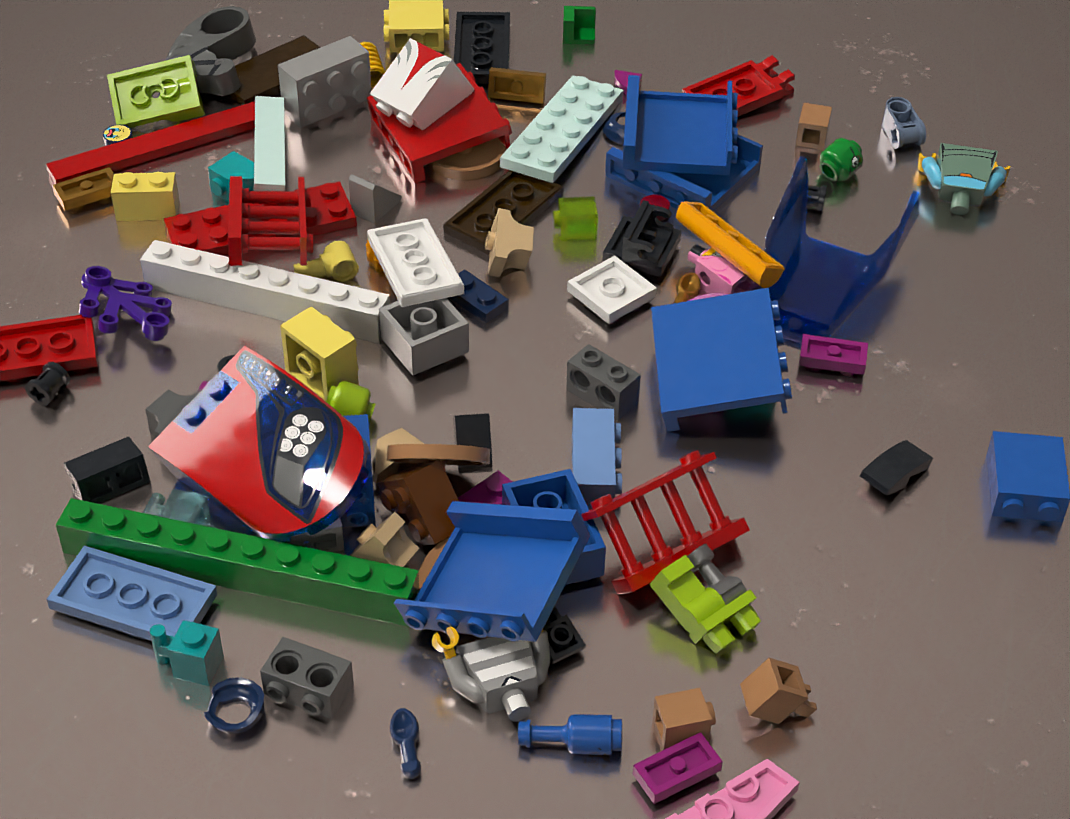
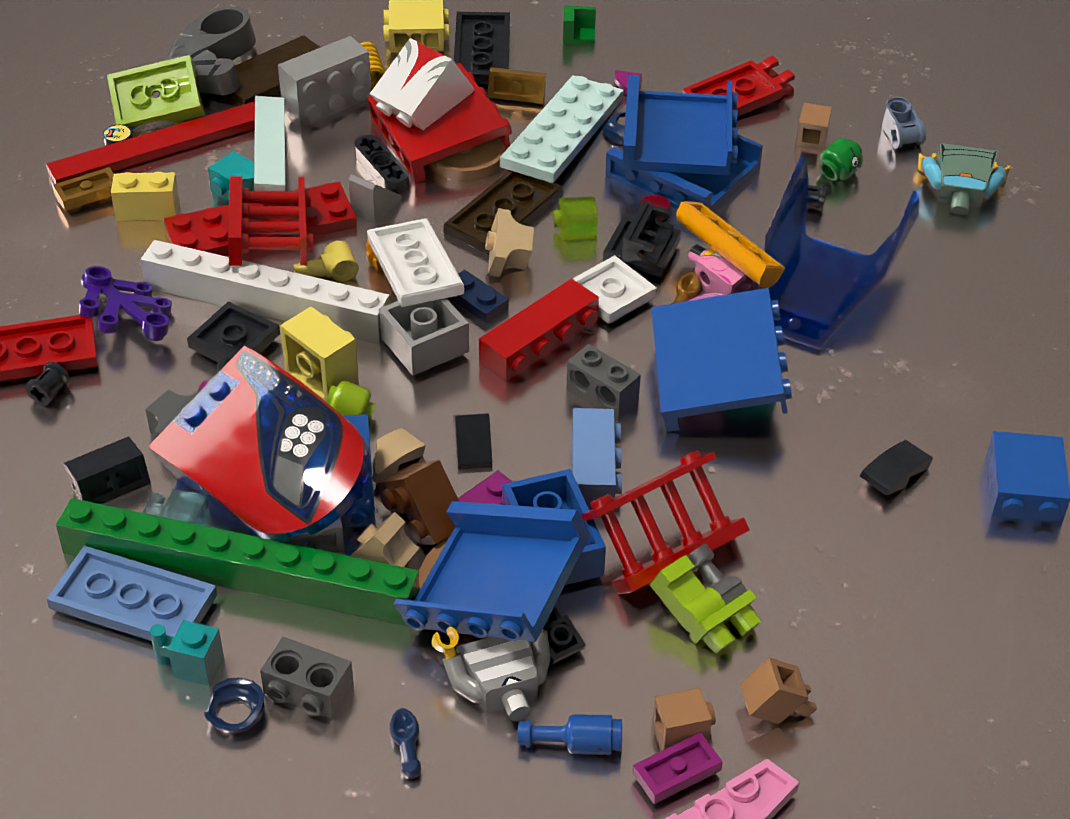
medium nougat piece [387,444,490,472] -> none
magenta plate [799,334,868,375] -> none
none -> black plate [187,301,280,364]
none -> black beam [354,135,409,194]
none -> red brick [479,278,599,382]

